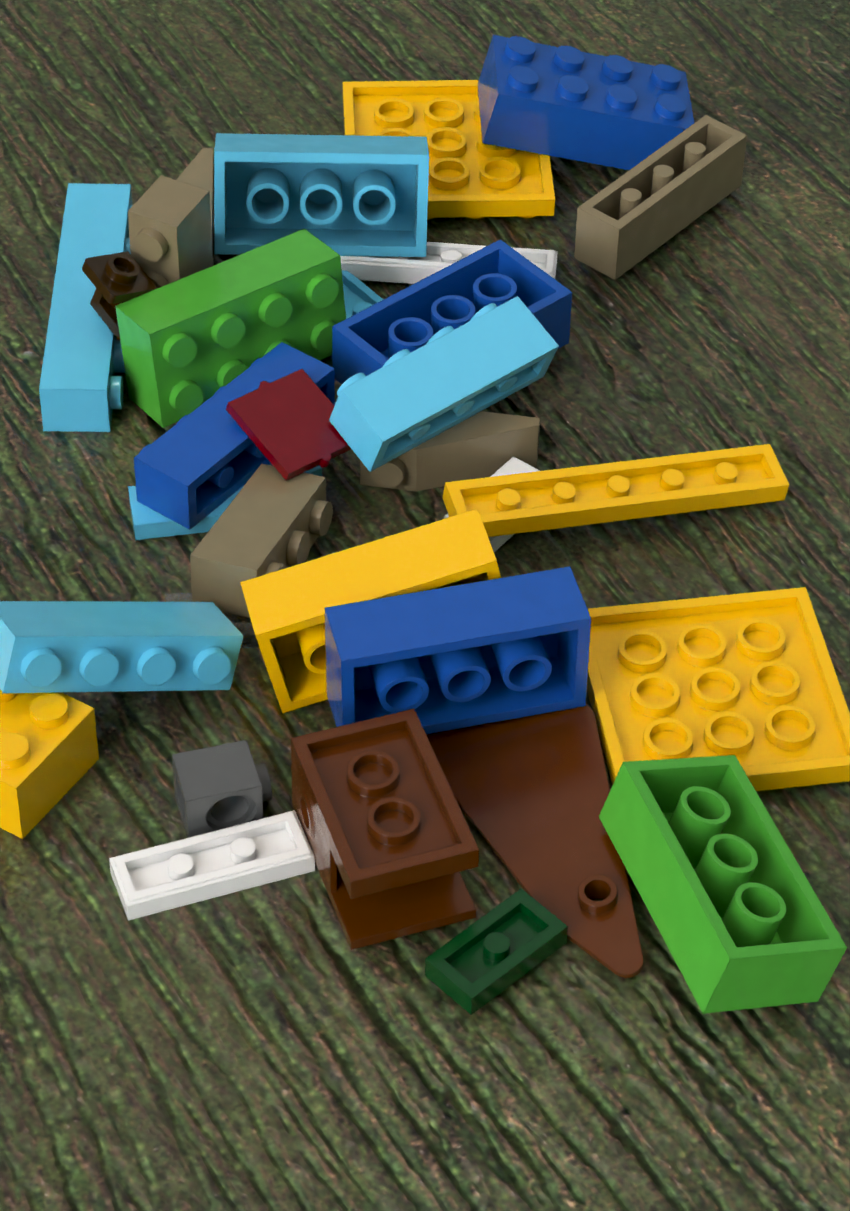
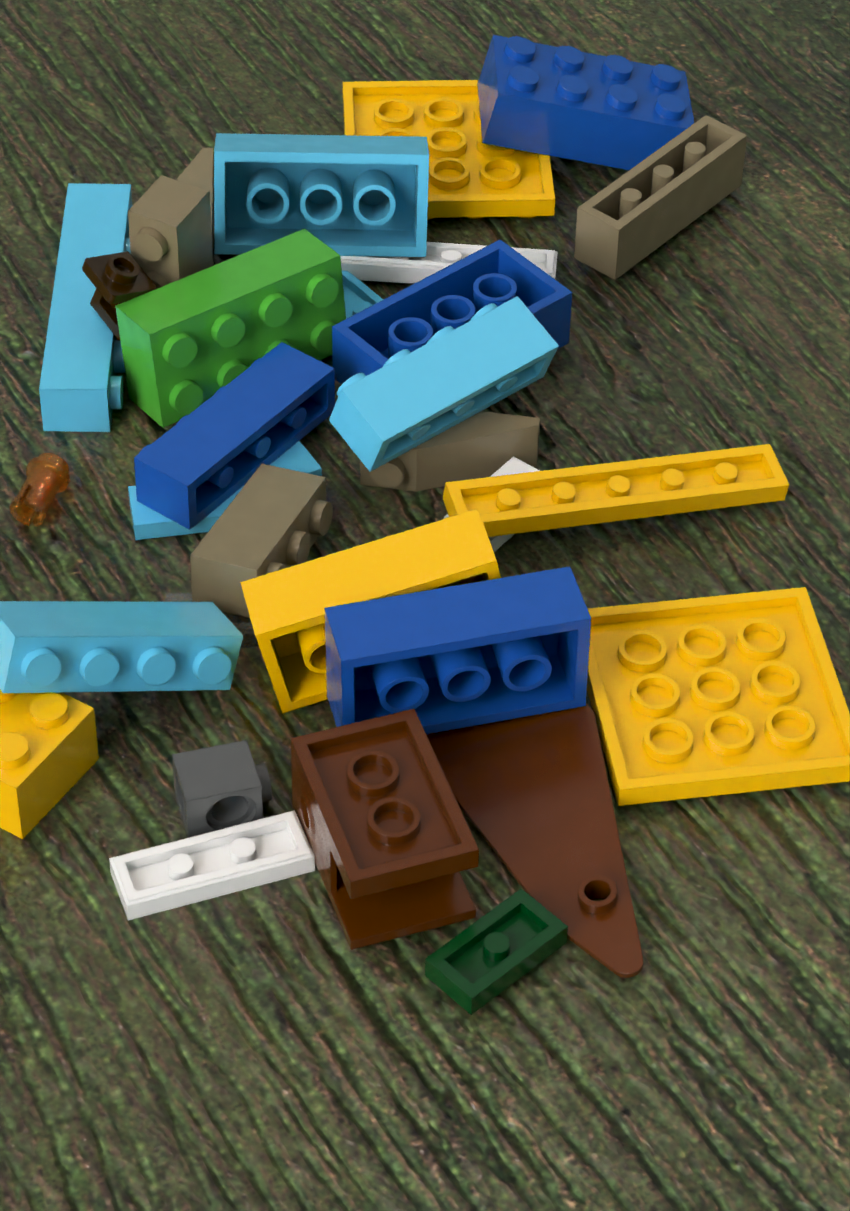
dark red piece [226,369,351,481] -> none
bright green brick [599,755,847,1014] -> none
none -> clear orange pin [9,453,70,527]

